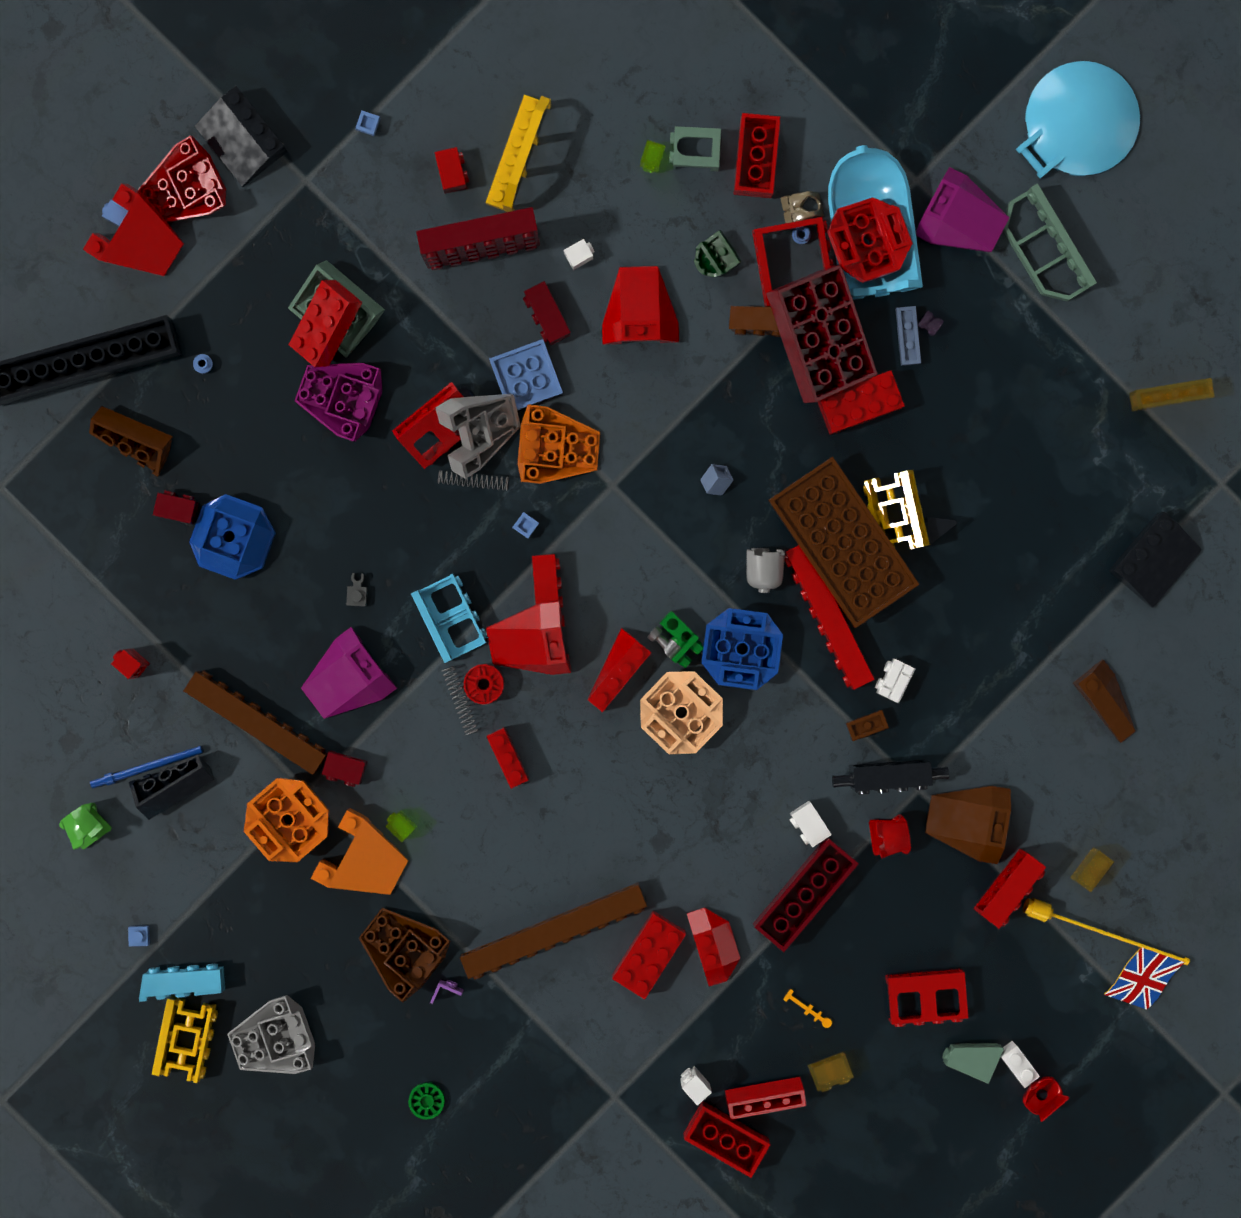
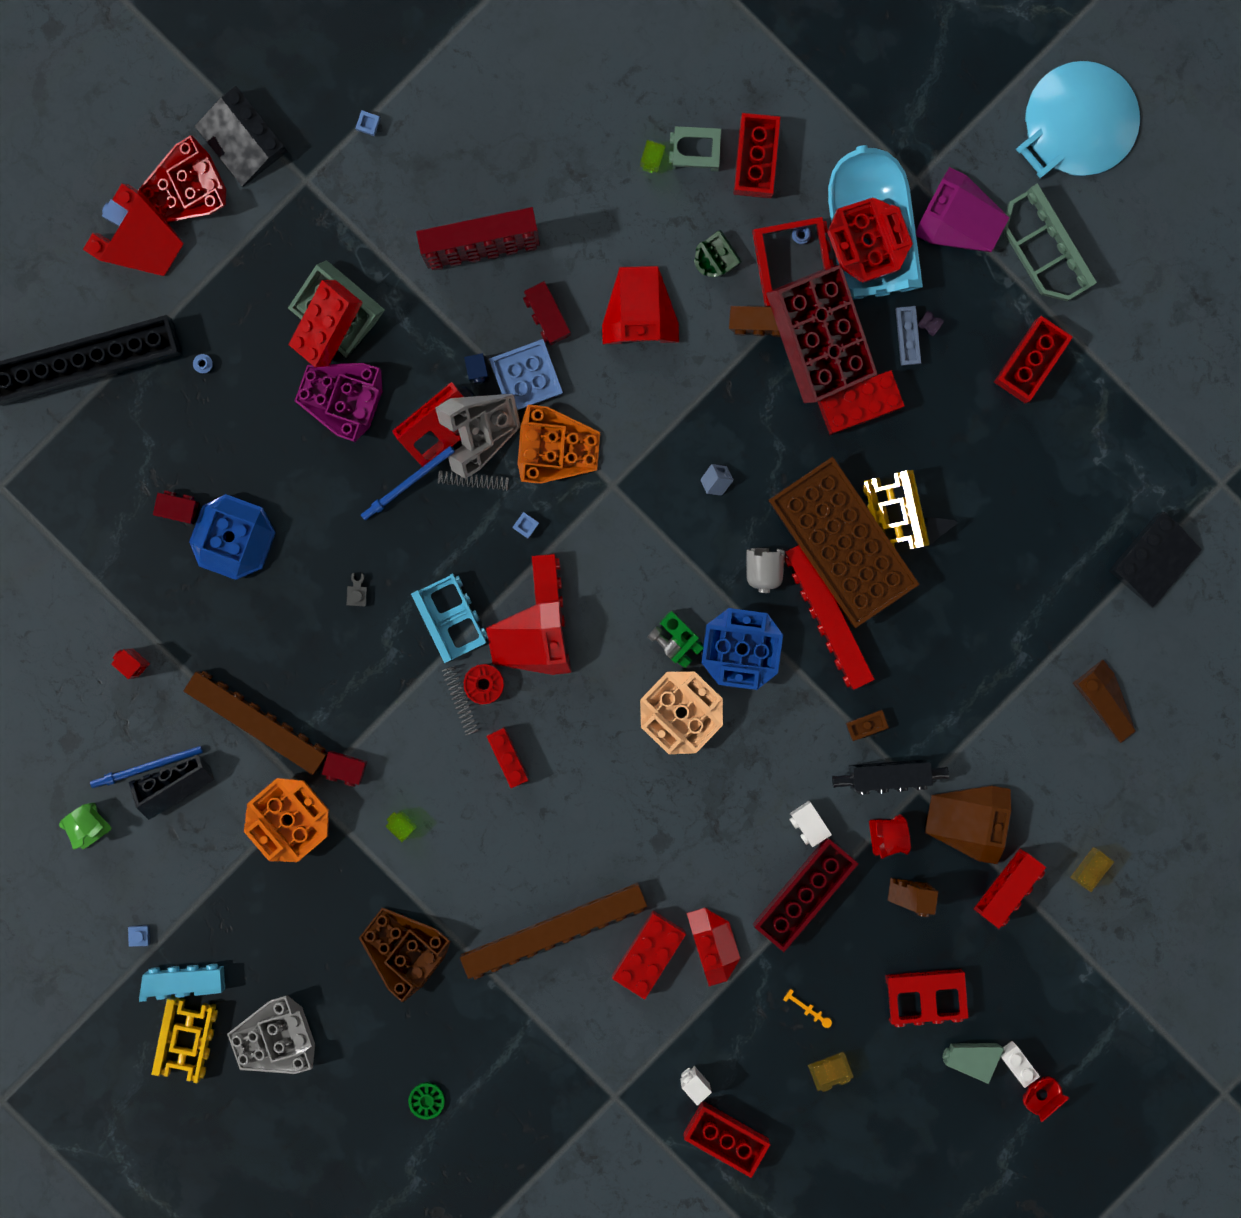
reddish brown wedge [89,406,173,477] -> none
magenta wedge [301,627,397,719] -> none
orange wedge [311,808,409,895] -> none
medium lavender bracket [430,979,464,1004] -> none
red brick [434,147,469,194] -> none
yellow plate [485,95,551,212] -> none
white brick [564,239,595,270] -> none
red wedge [588,628,651,712] -> none
red brick [725,1077,806,1120] -> none
dark tan piece [781,191,824,223] -> none
white brick [875,659,915,703] -> none
flag [1023,898,1190,1009] -> none
clear yellow brick [1129,378,1215,412] -> none
none -> blue bar [361,446,455,520]
none -> dark blue brick [464,353,489,384]
none -> reddish brown wedge [888,878,938,917]
none -> red brick [994,316,1073,403]

